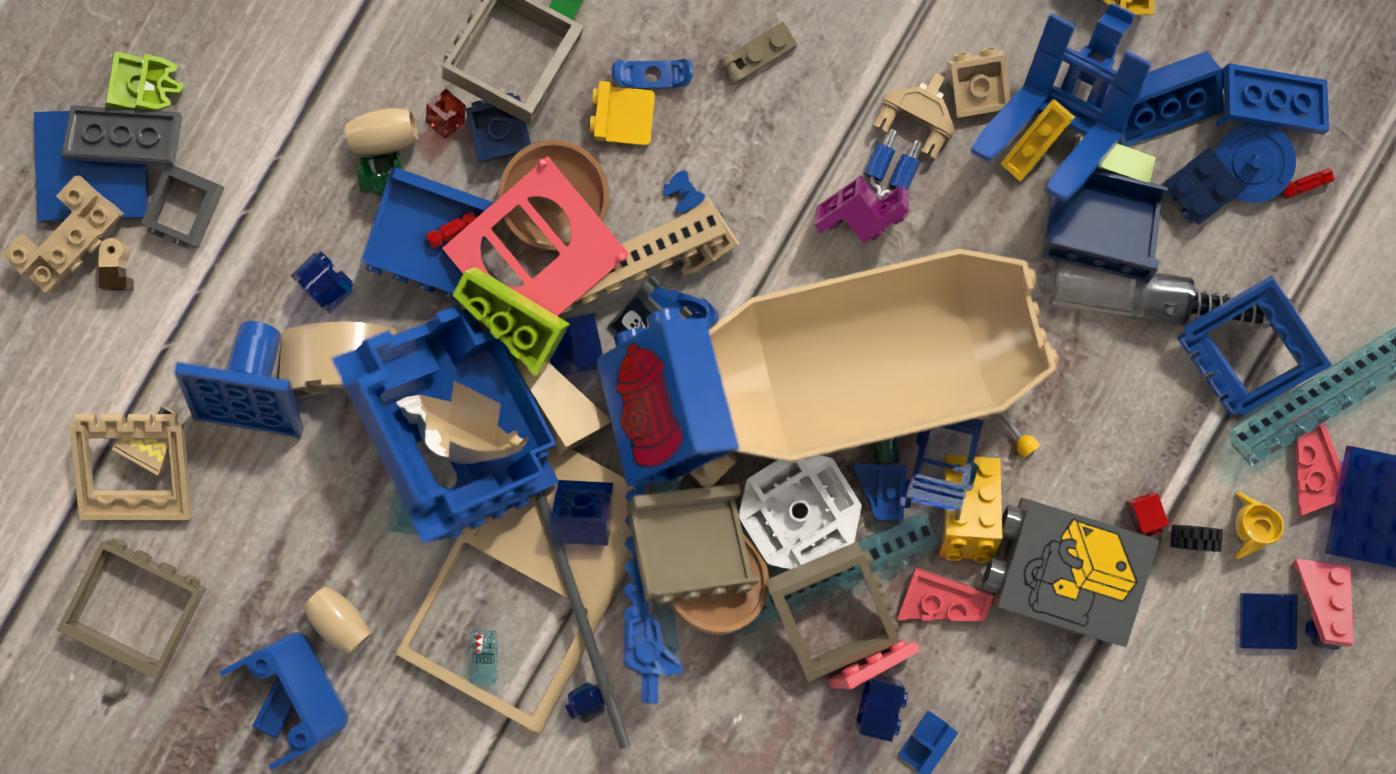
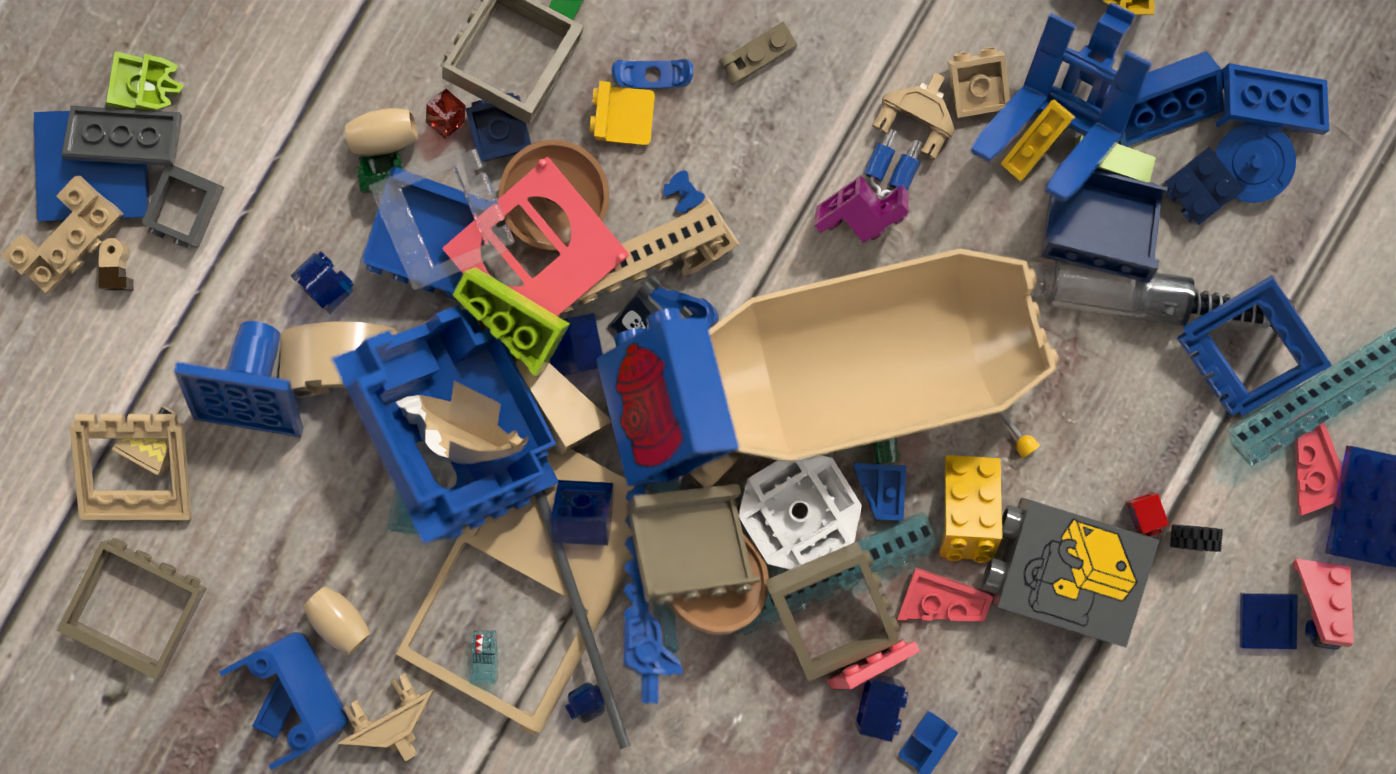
red axle [426,212,476,248] -> none
clear blue piece [900,418,983,521] -> none
yellow piece [1235,491,1284,559] -> none
red axle [1281,168,1335,199] -> none
none -> tan connector [337,673,436,761]
none -> clear hinge [369,147,515,290]

